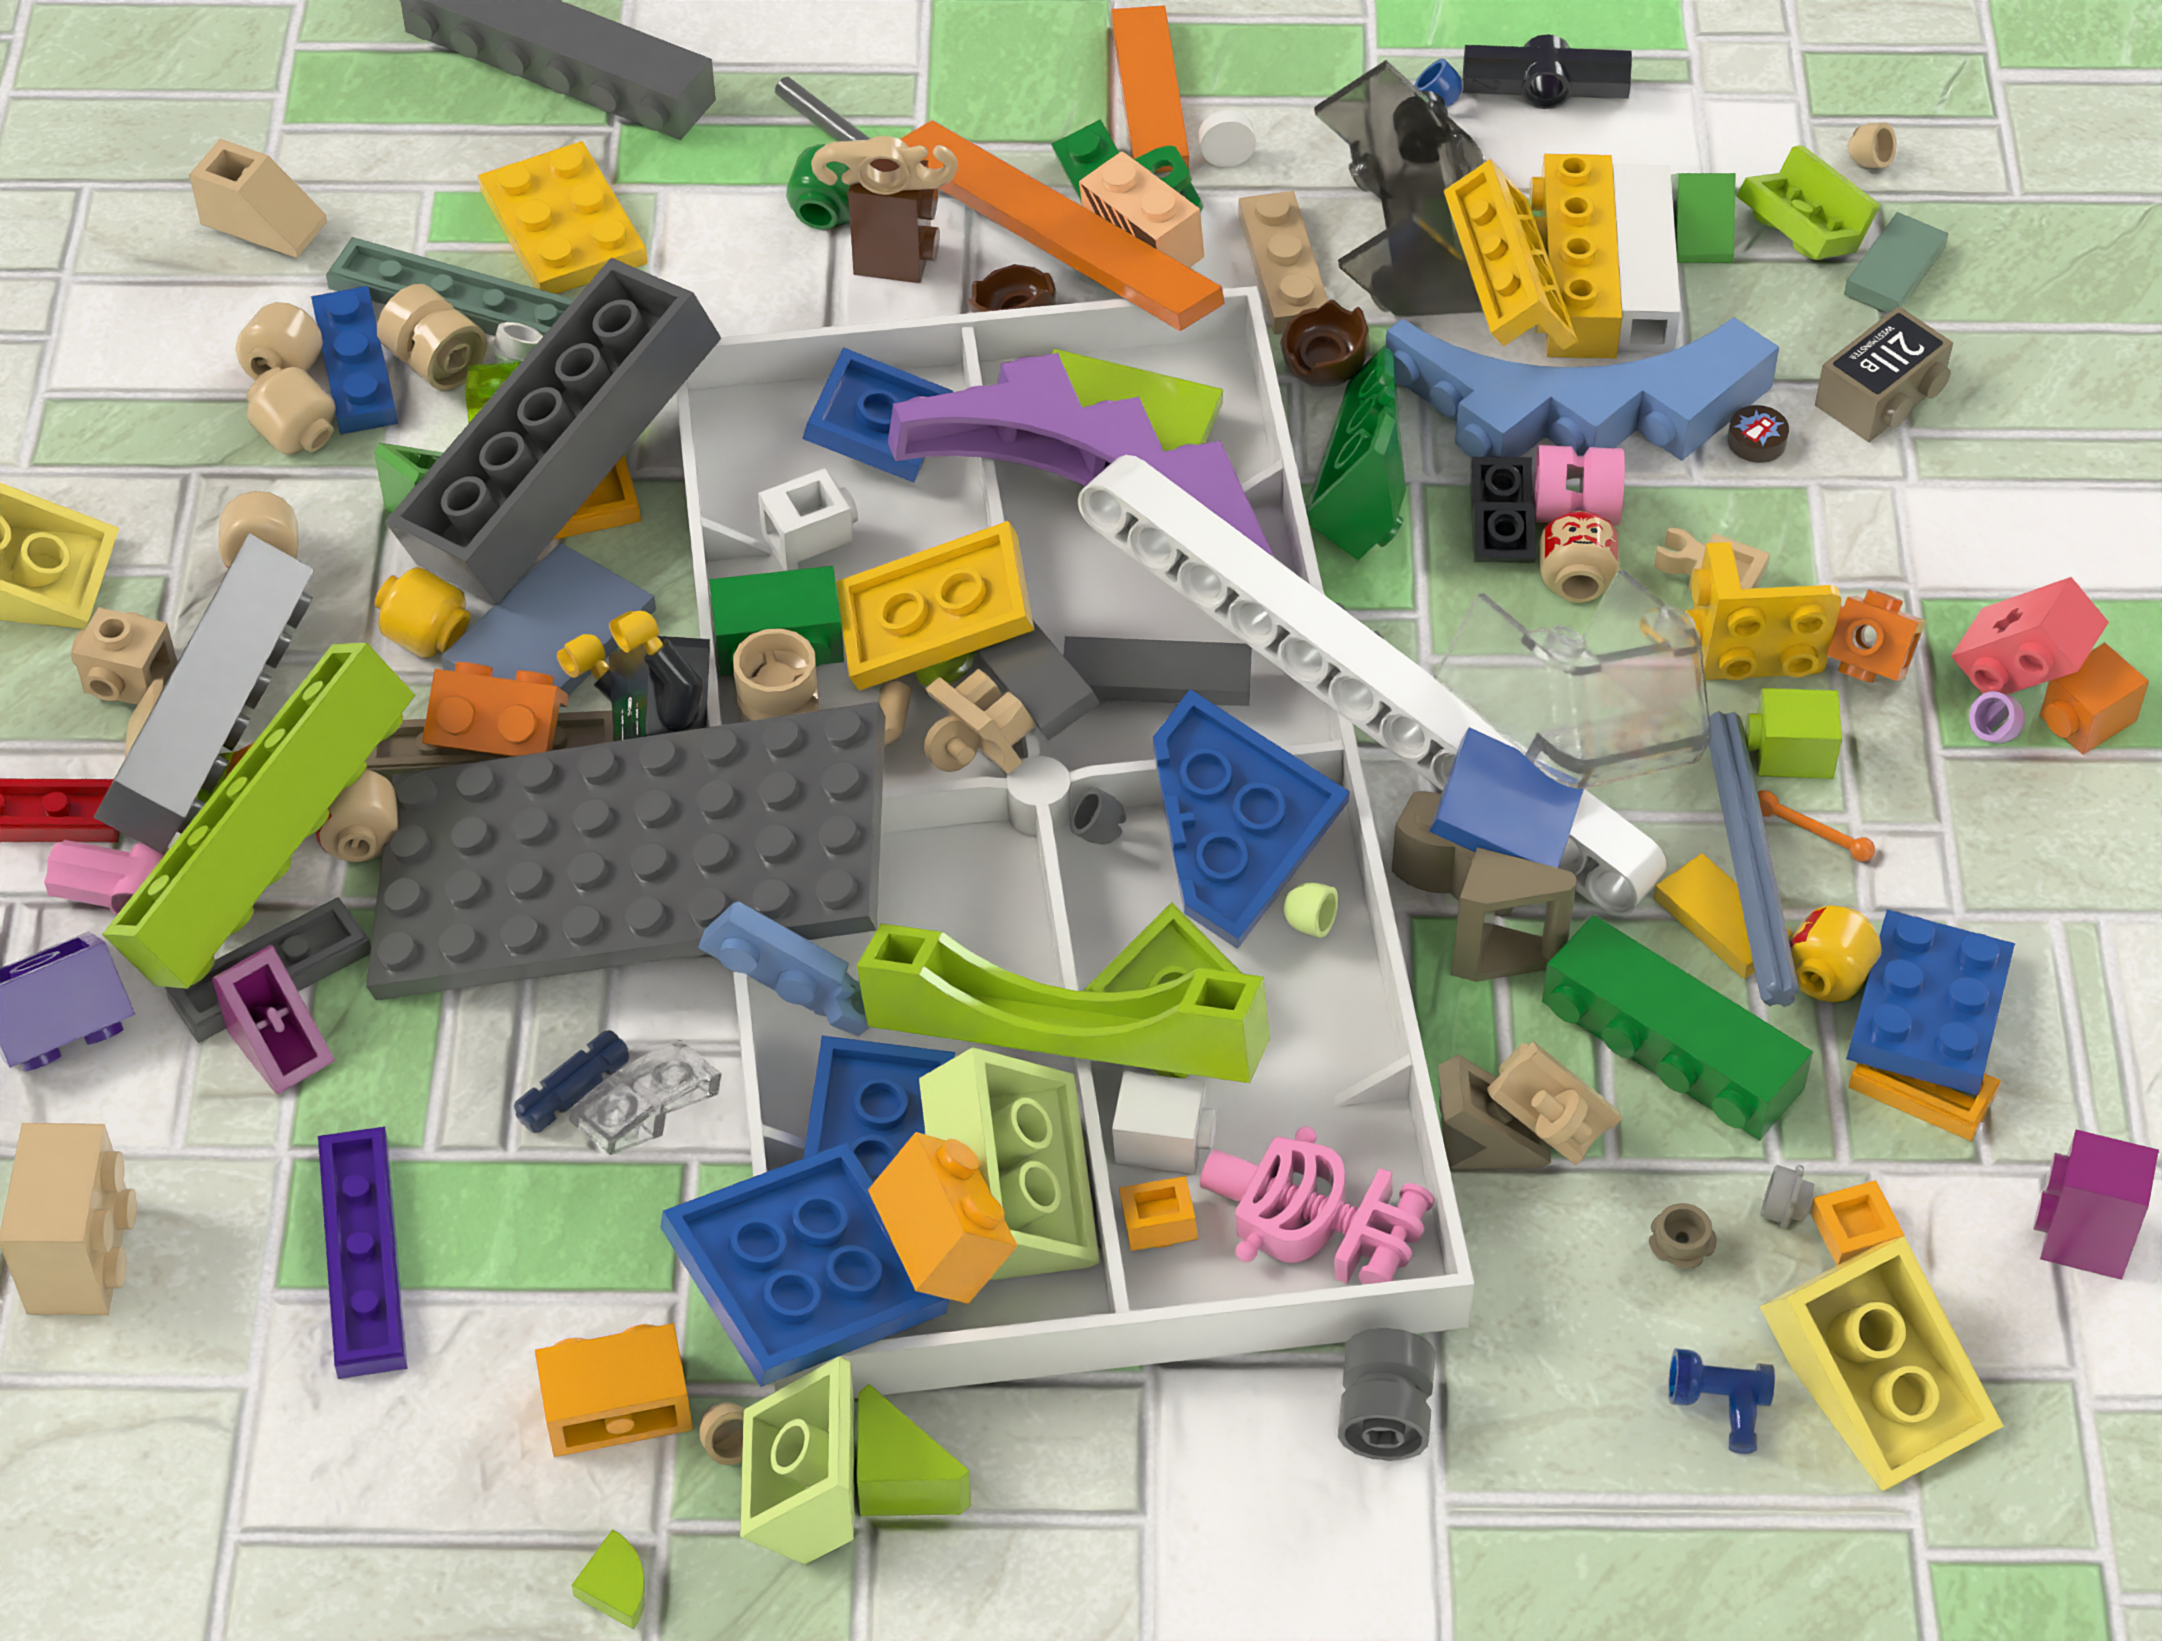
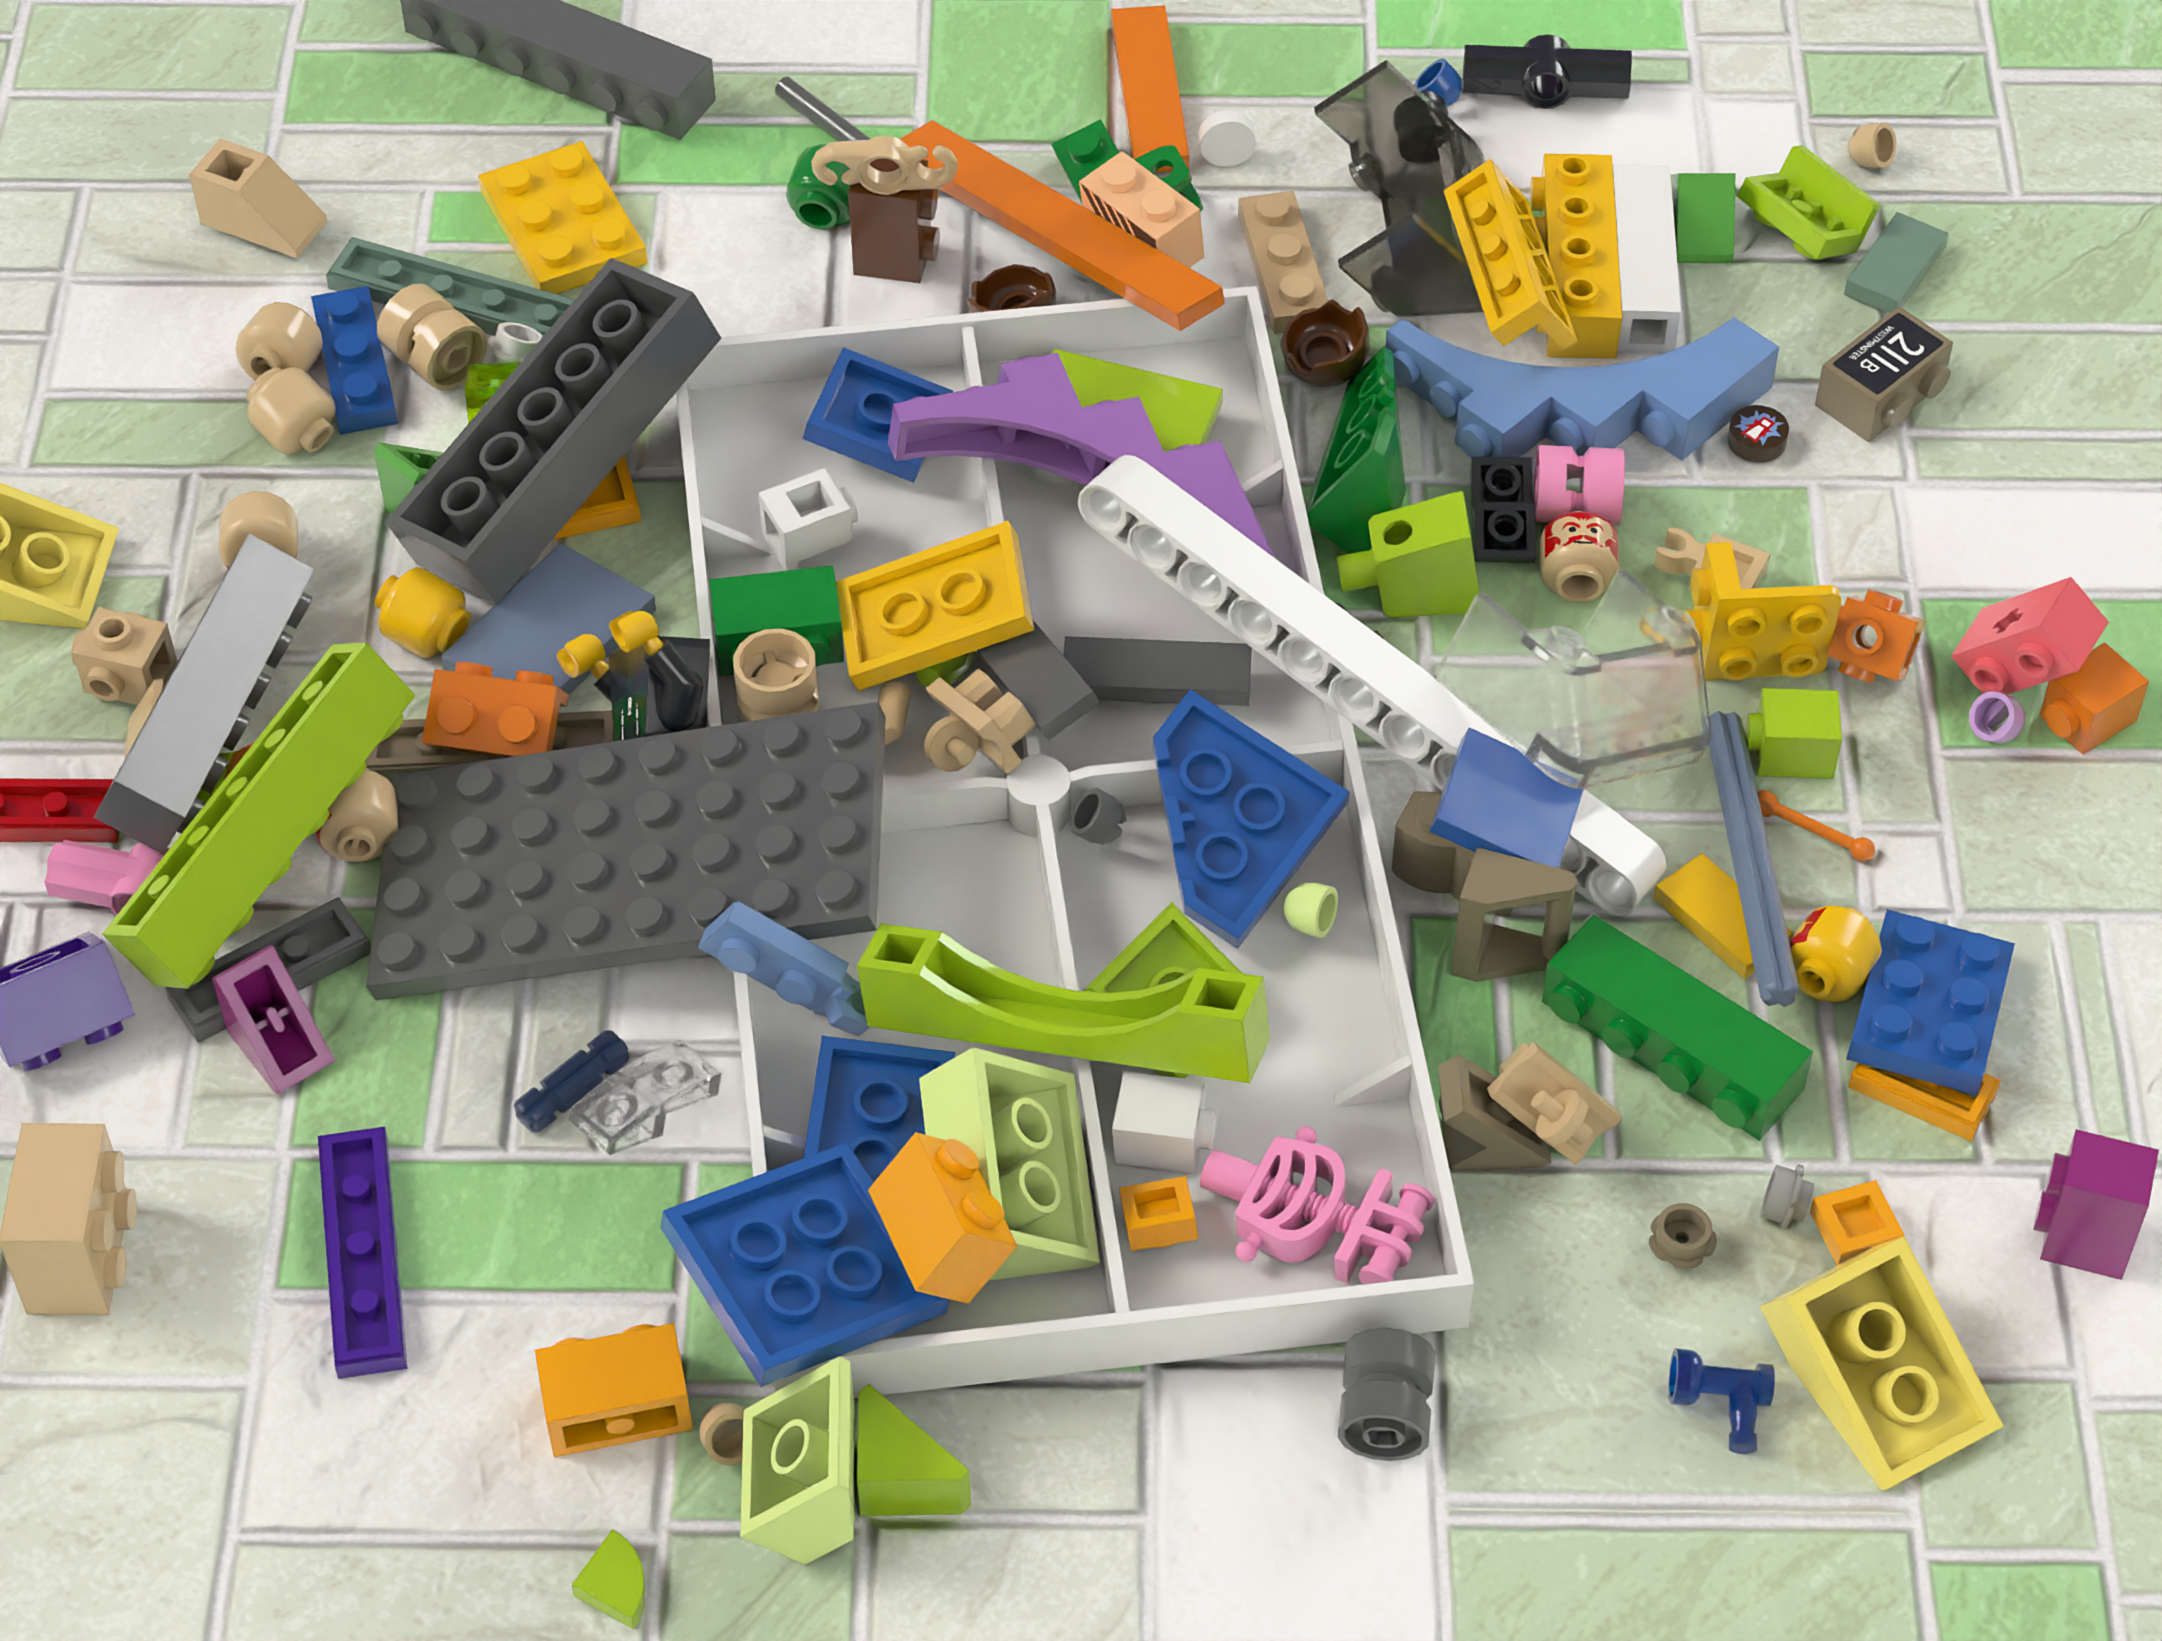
none -> lime torso [1337,491,1482,618]

